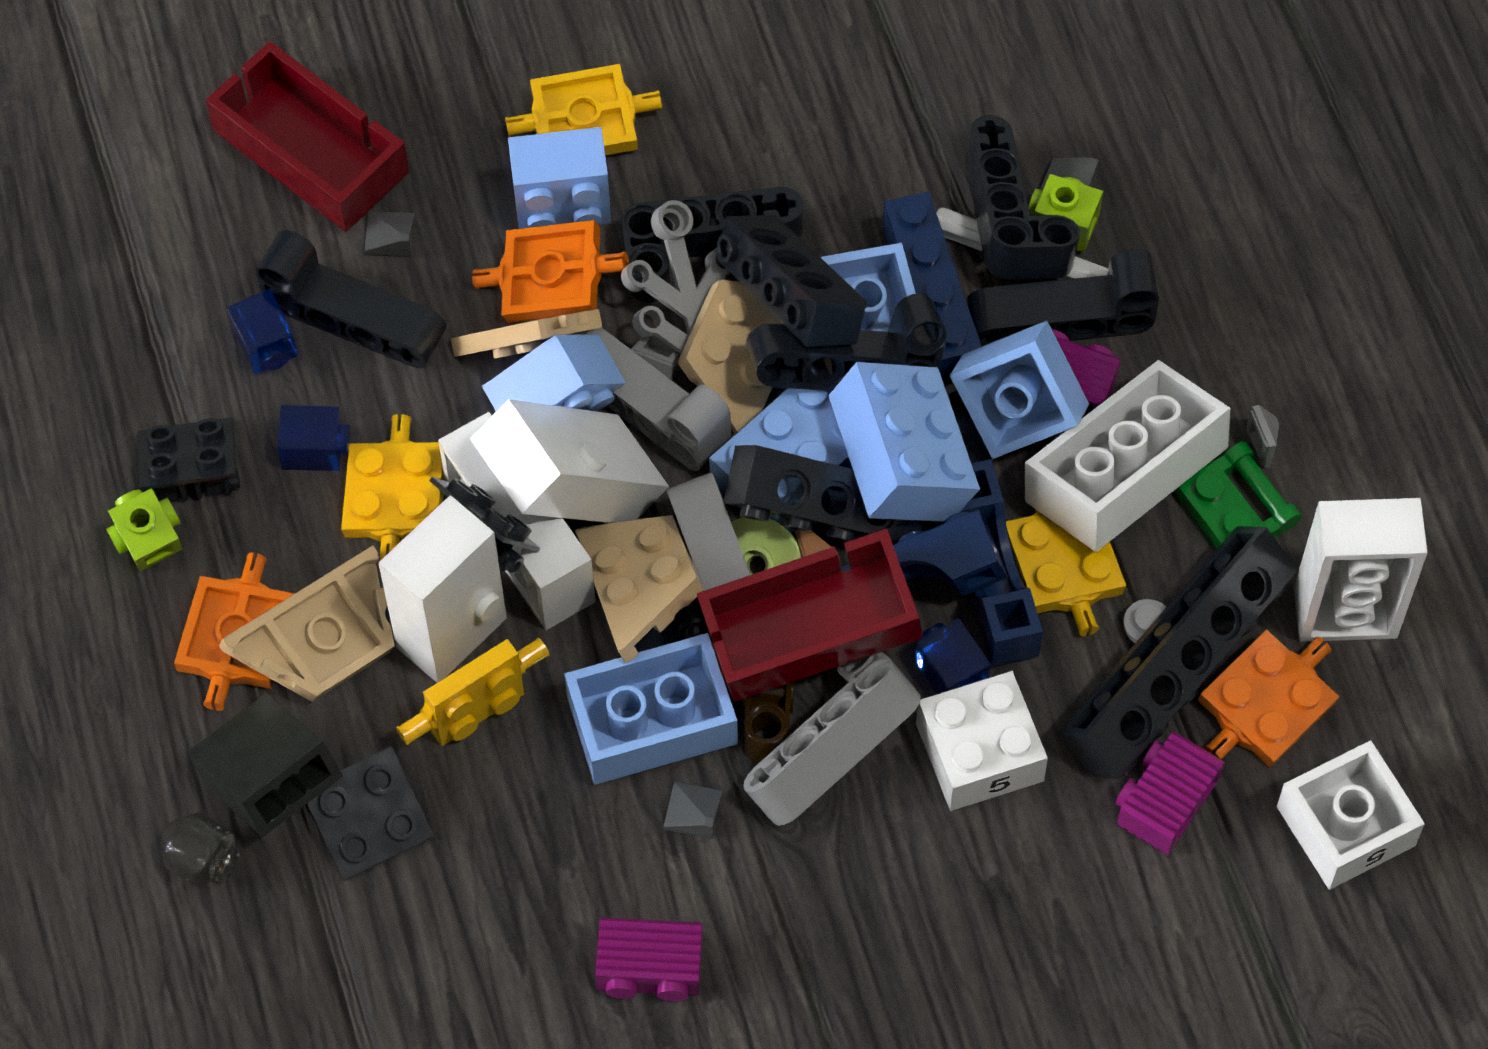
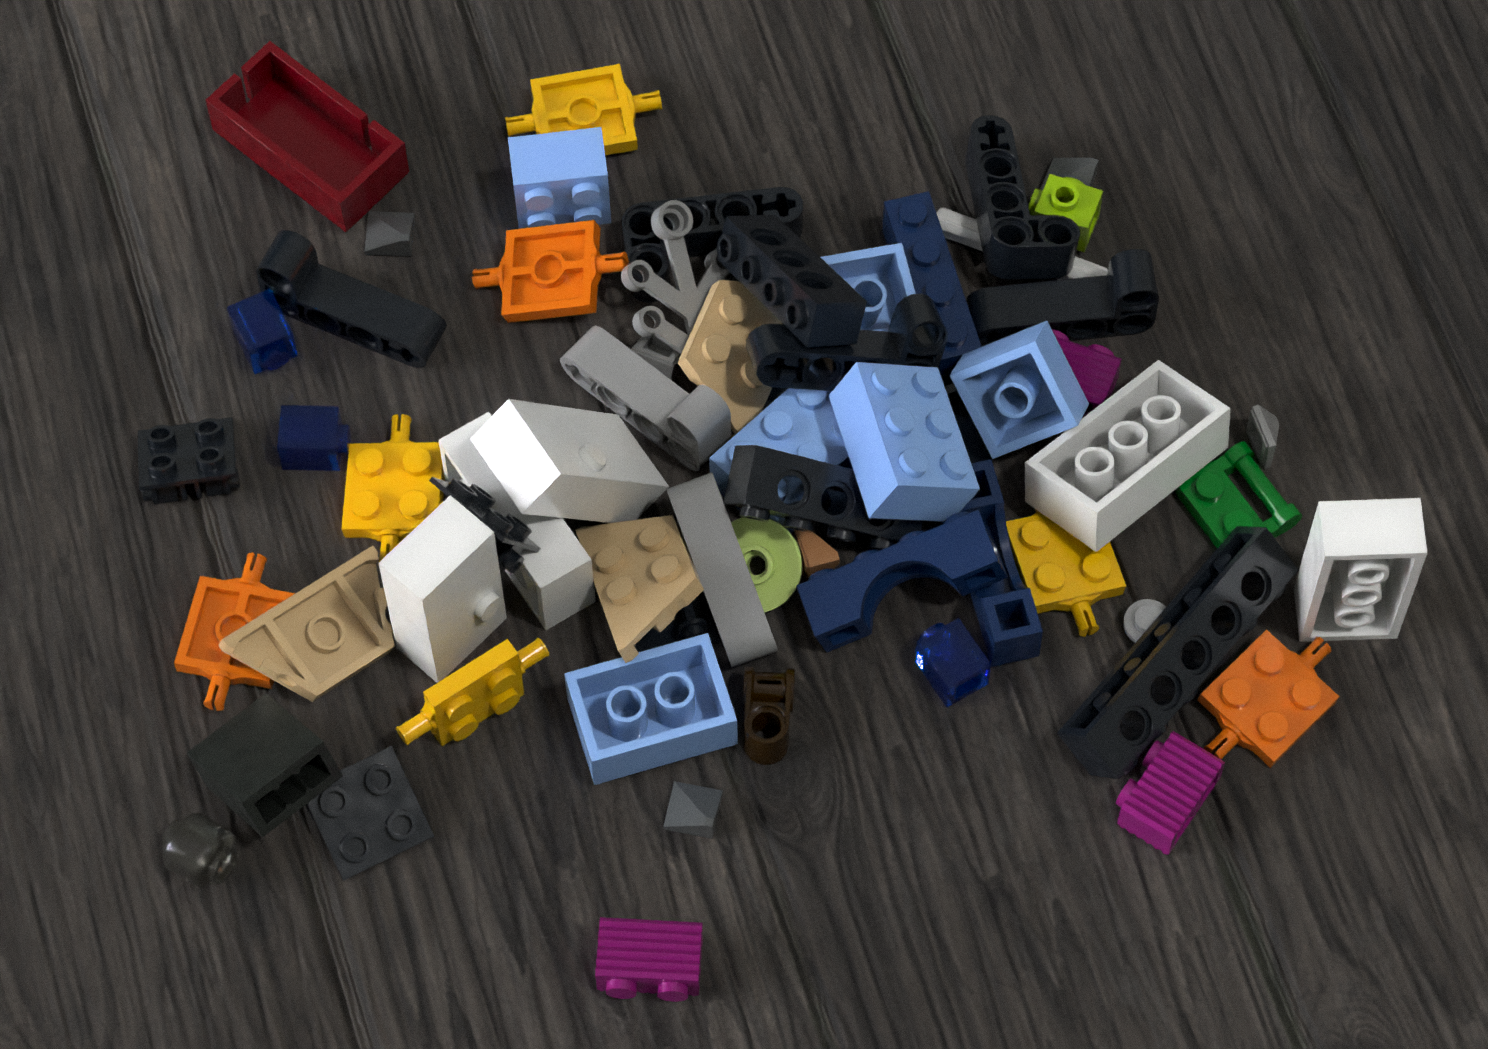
lime brick [106,488,183,572] -> none
tan wing [451,309,603,359] -> none
light blue brick [482,334,626,411] -> none
dark red piece [696,529,923,702] -> none
light grey beam [743,652,921,826] -> none
white brick [916,671,1048,811] -> none
white brick [1277,740,1425,890] -> none

